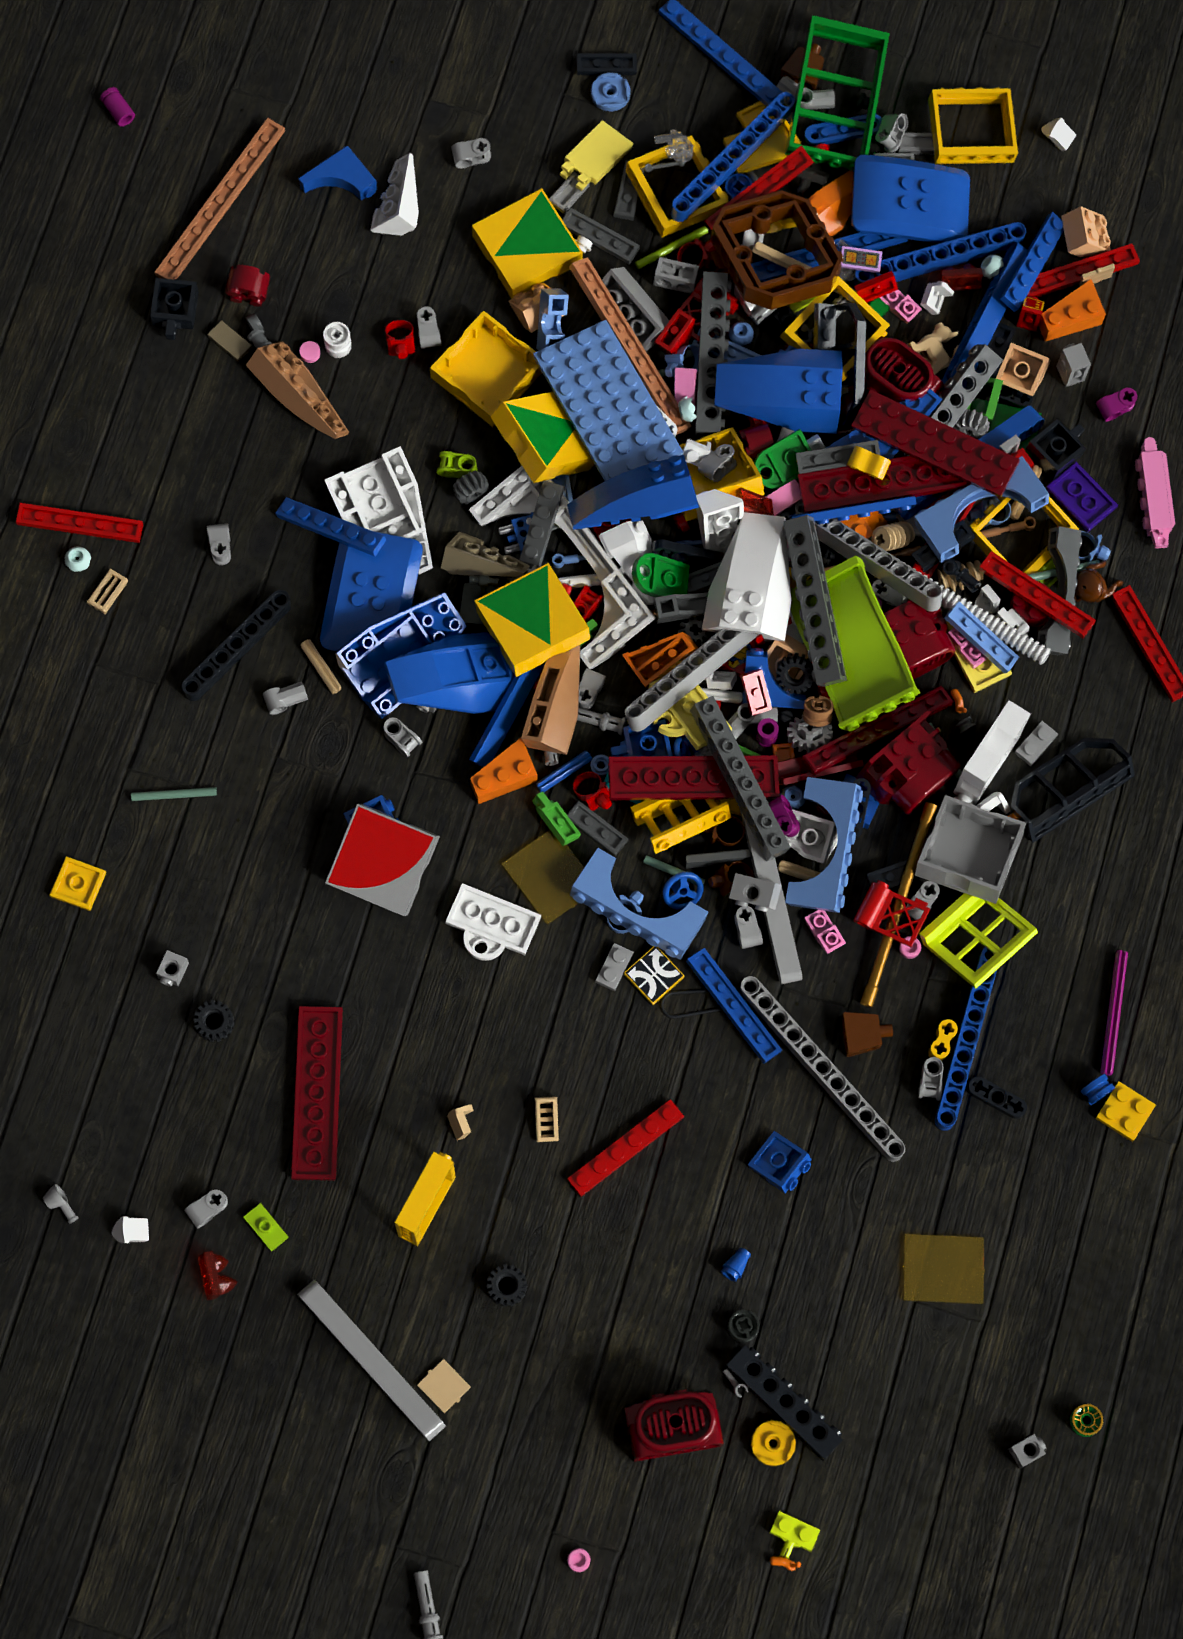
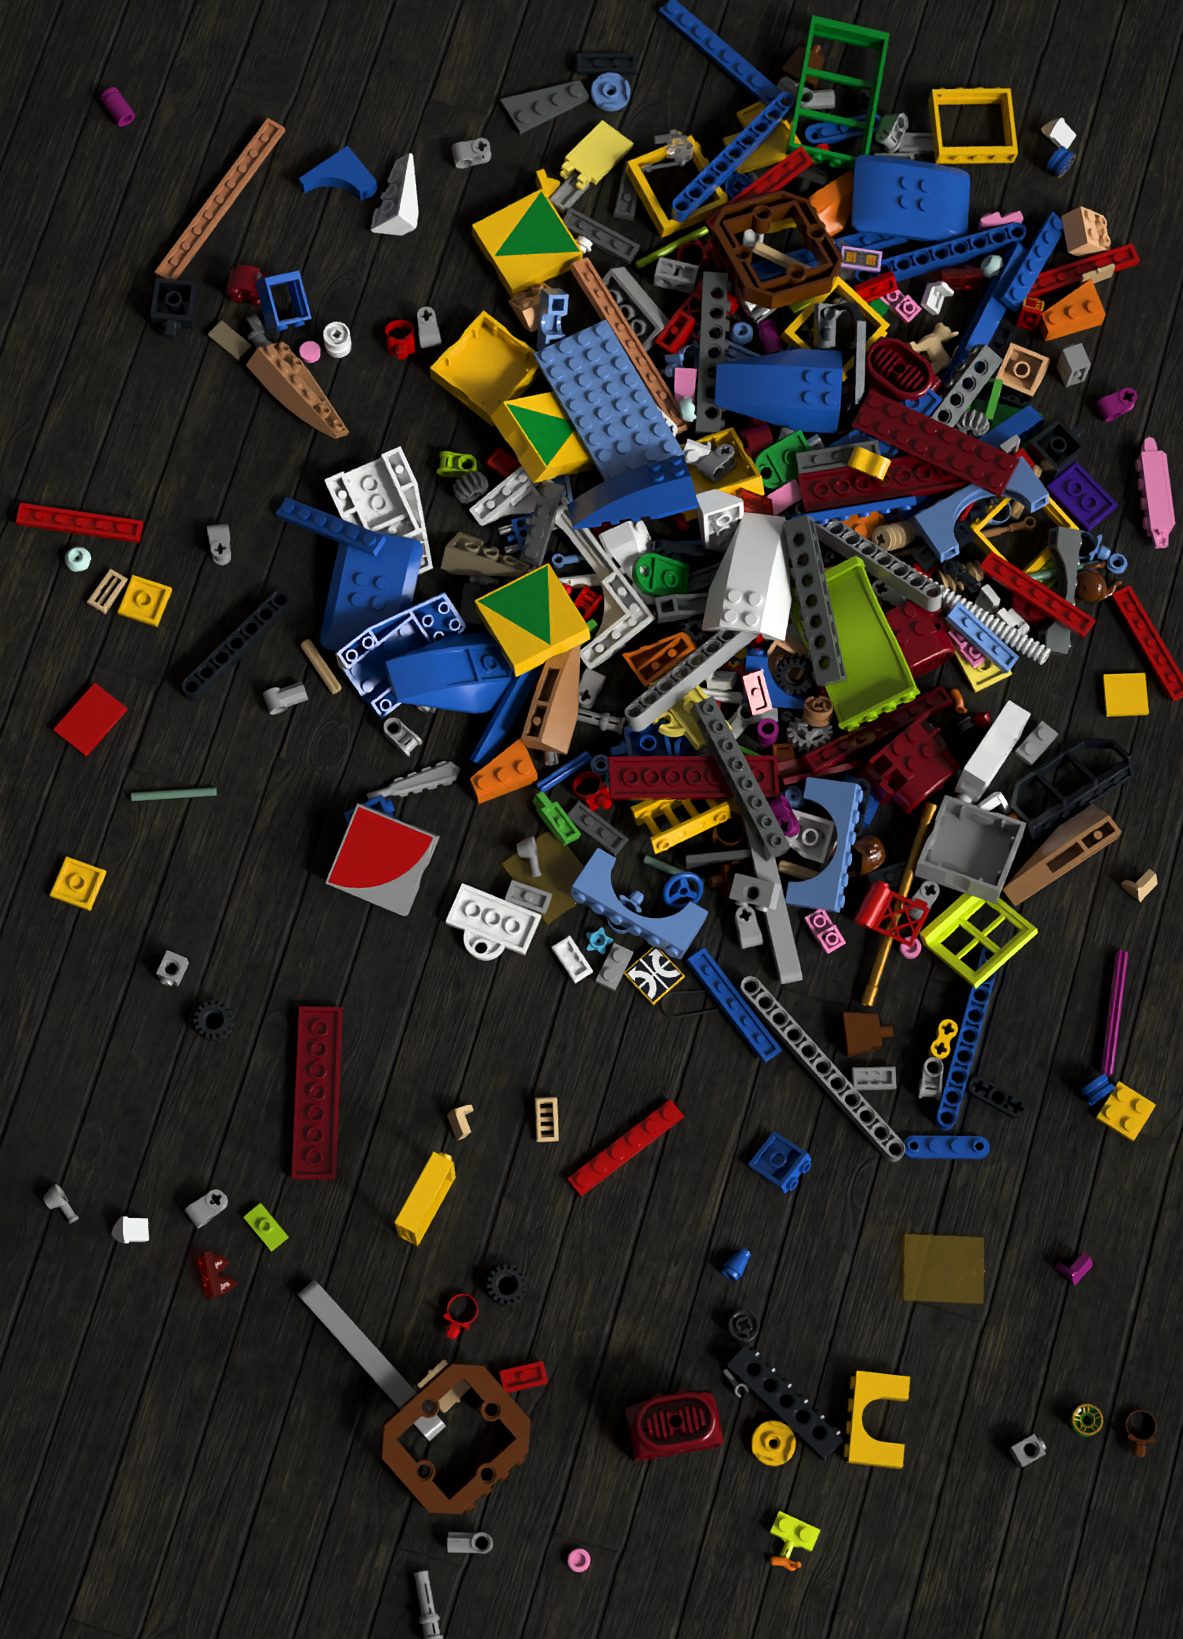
none -> red tile [53,683,127,757]
none -> yellow tile [118,575,172,627]
none -> blue window [255,271,312,332]
none -> light grey sword [367,761,461,801]
none -> reddish brown panel [379,1363,530,1514]
none -> red piece [443,1294,478,1340]
none -> light grey piece [447,1532,493,1554]
none -> red plate [486,448,522,479]
none -> red plate [499,1361,548,1393]
none -> dark grey wing [500,80,589,134]
none -> light grey plate [505,880,553,915]
none -> light grey bar [517,837,542,878]
none -> yellow tile [536,169,560,198]
none -> white plate [552,936,593,983]
none -> medium azure plate [586,927,613,955]
none -> magenta piece [756,319,785,355]
none -> reddish brown hair [830,835,886,879]
none -> yellow arch [843,1371,910,1469]
none -> light grey plate [851,1067,896,1090]
none -> blue plate [903,1136,990,1159]
none -> red hinge [972,711,991,729]
none -> bright pink slope [978,211,1023,232]
none -> medium nougat wedge [1002,804,1121,907]
none -> blue wheel [1046,145,1076,178]
none -> magenta tile [1055,1253,1093,1285]
none -> yellow tile [1102,673,1149,717]
none -> medium blue plate [1106,553,1127,574]
none -> tan tile [1121,869,1158,902]
none -> reddish brown piece [1124,1410,1157,1458]

